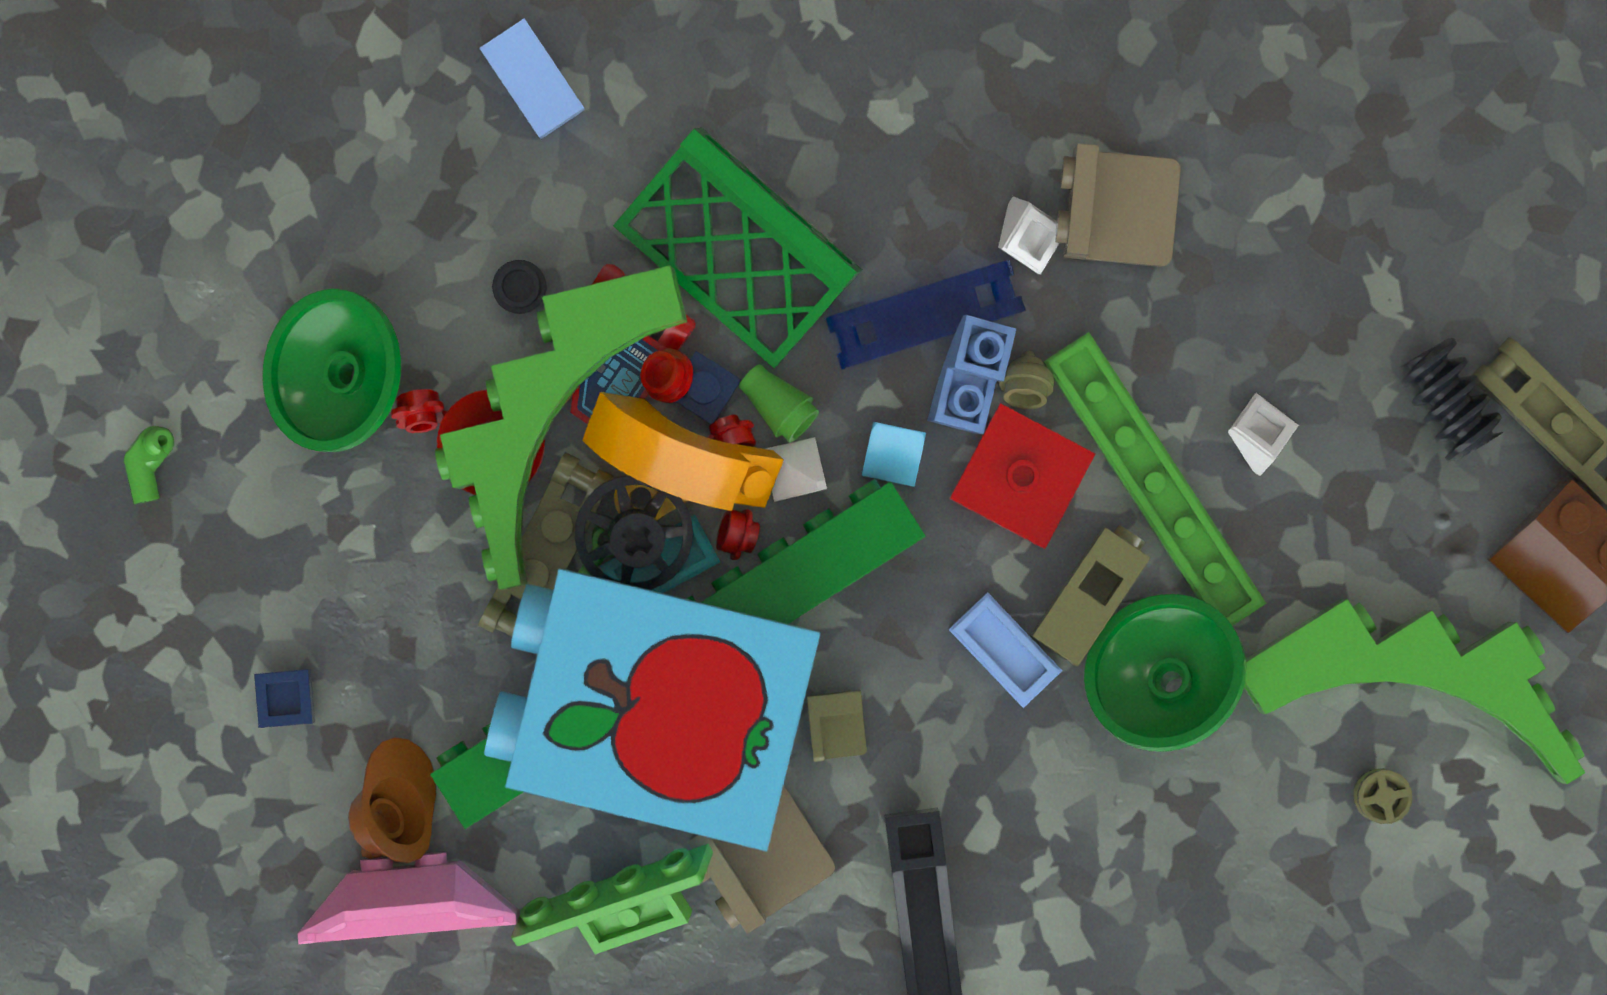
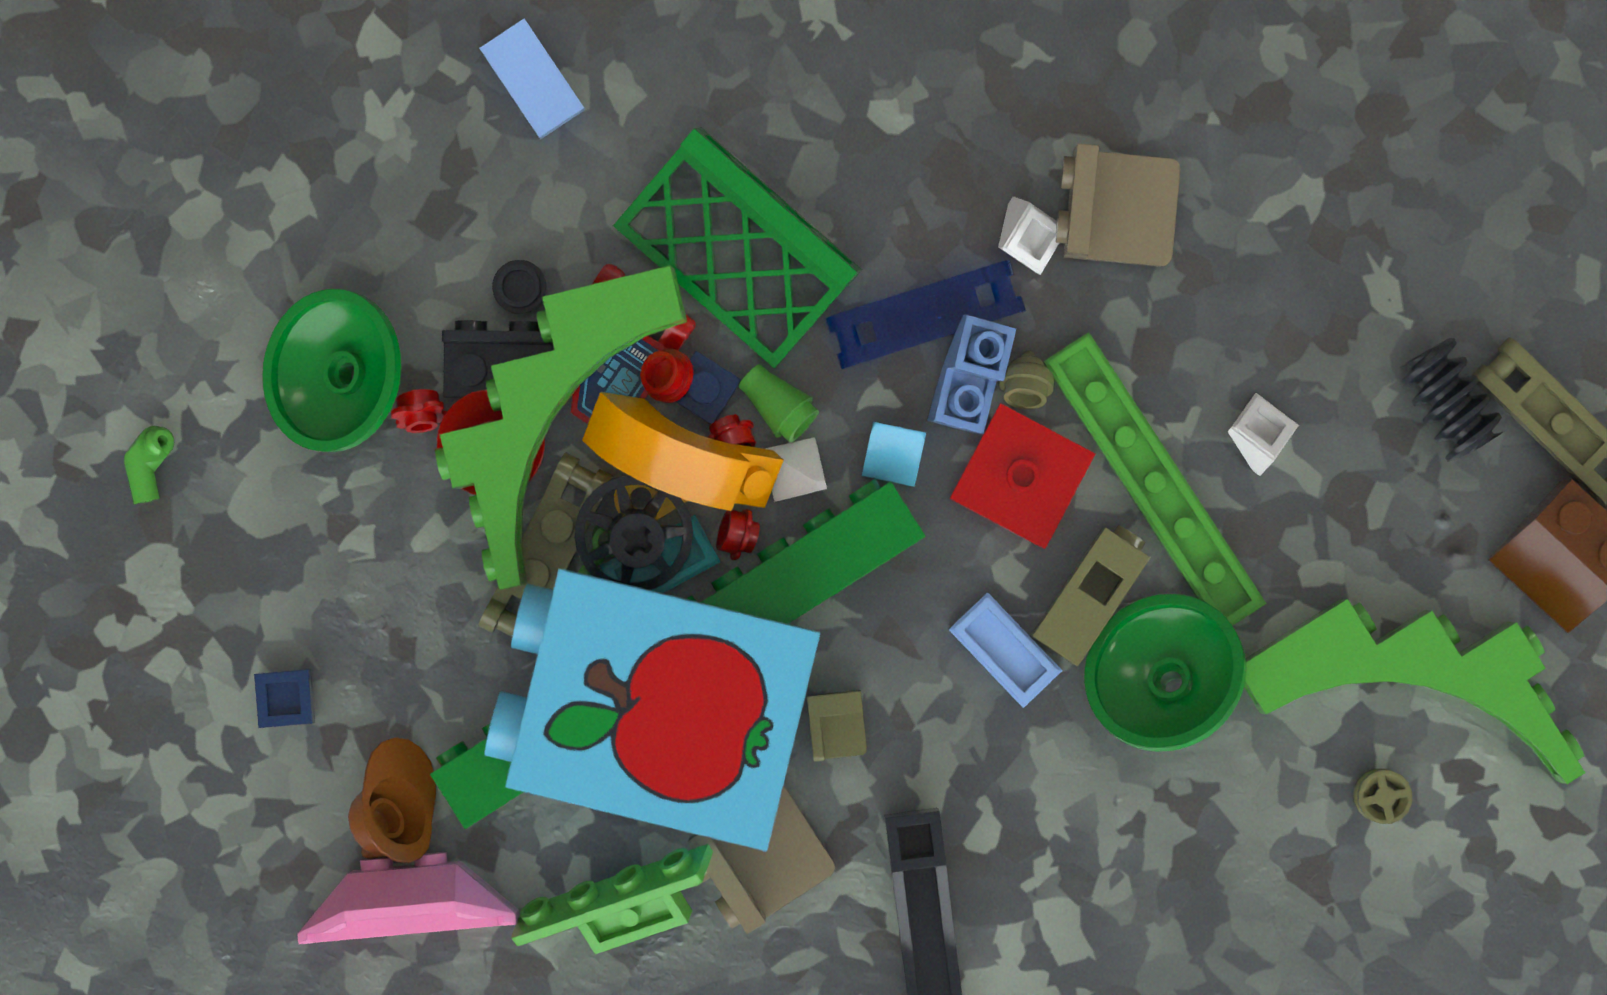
none -> black bracket [442,320,553,398]

